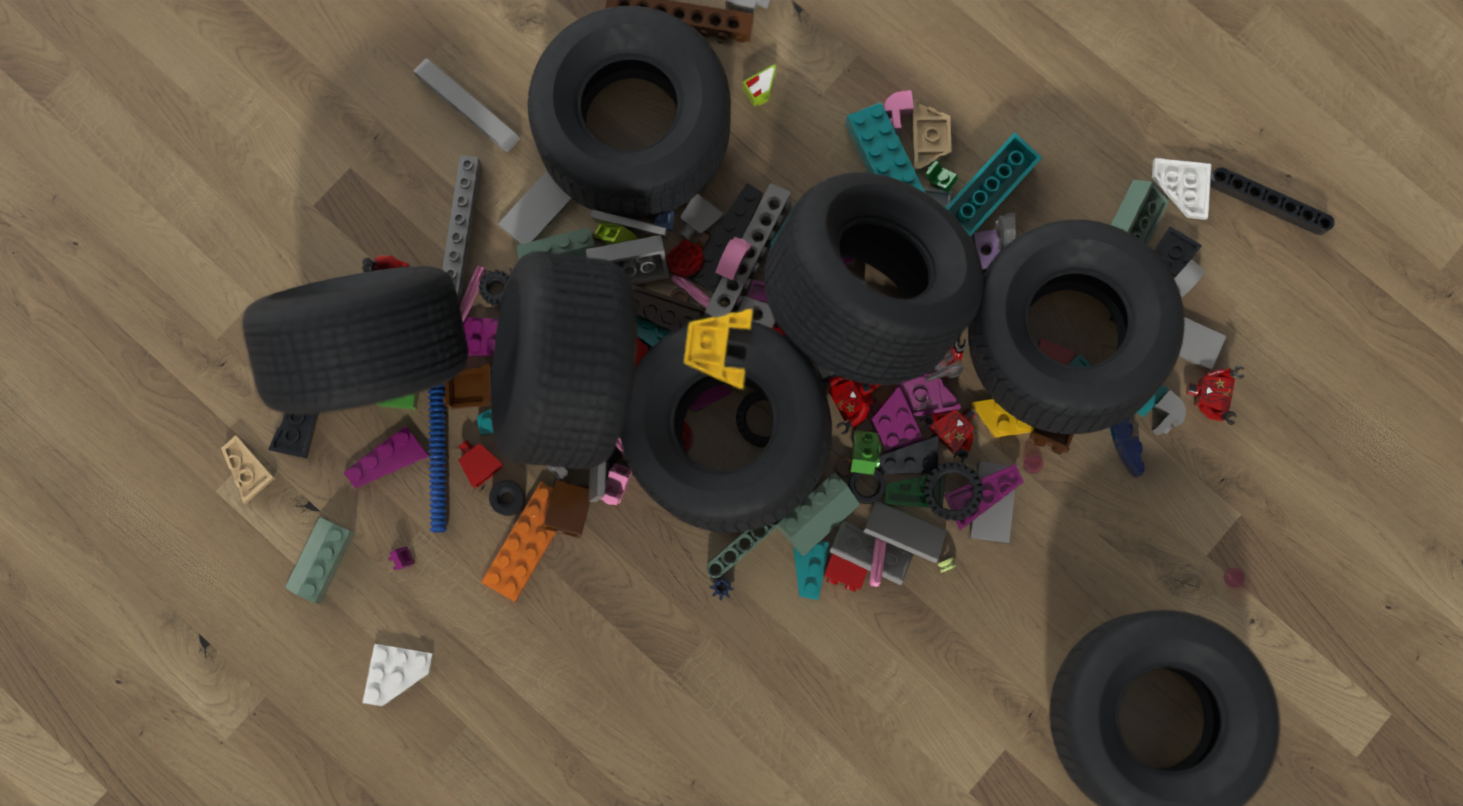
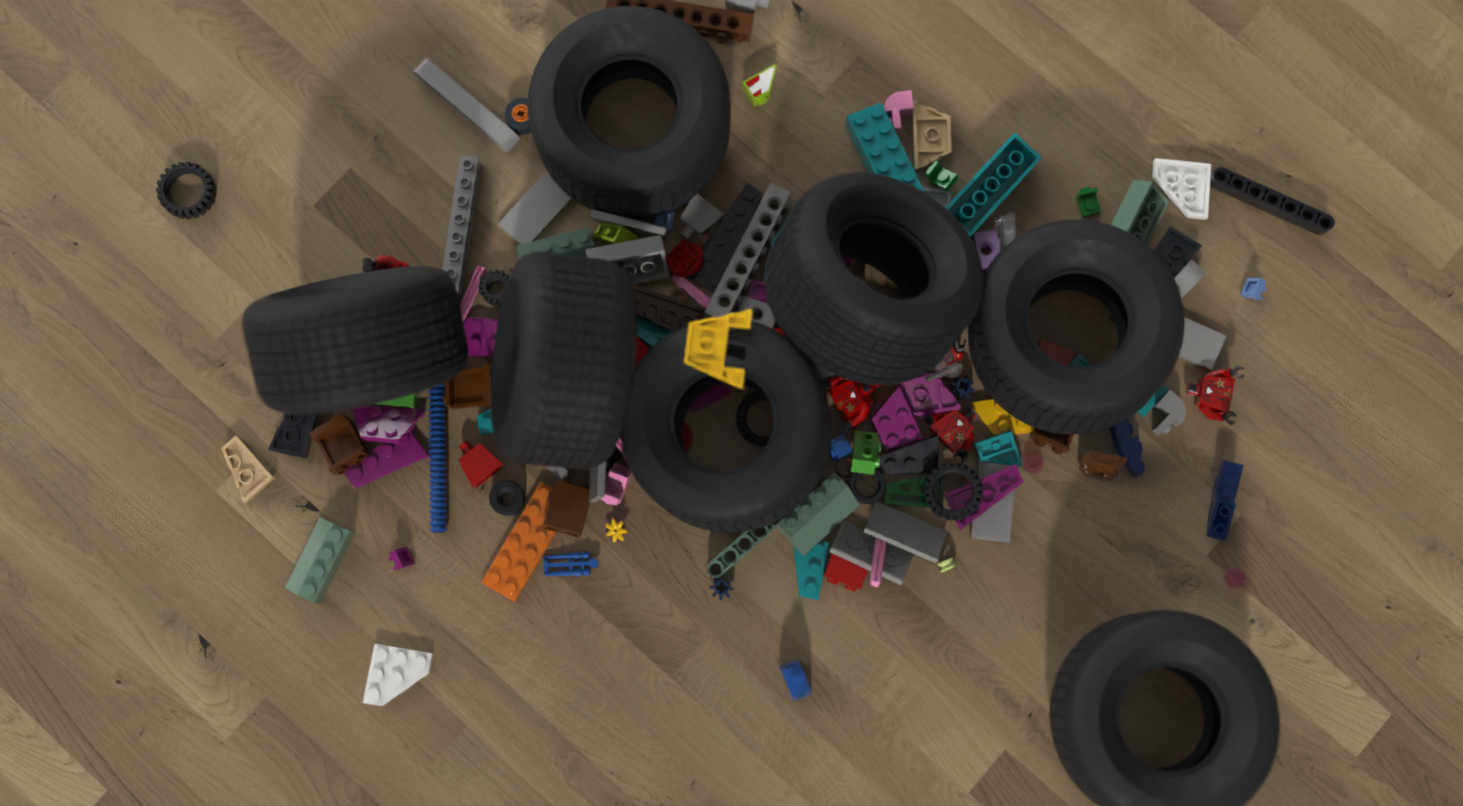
bright pink brick [716,237,752,281] -> none
none -> black tyre [156,162,217,219]
none -> reddish brown panel [309,413,369,475]
none -> magenta wing [352,405,425,444]
none -> black wheel [505,98,531,135]
none -> blue piece [543,551,599,577]
none -> yellow plant [605,518,627,542]
none -> blue torso [779,659,811,702]
none -> blue brick [829,434,852,463]
none -> dark blue gear [951,376,975,399]
none -> teal wing [974,430,1023,467]
none -> green bracket [1075,187,1101,218]
none -> reddish brown slope [1078,450,1127,480]
none -> clear blue slope [1206,460,1244,541]
none -> medium blue tile [1240,278,1266,300]

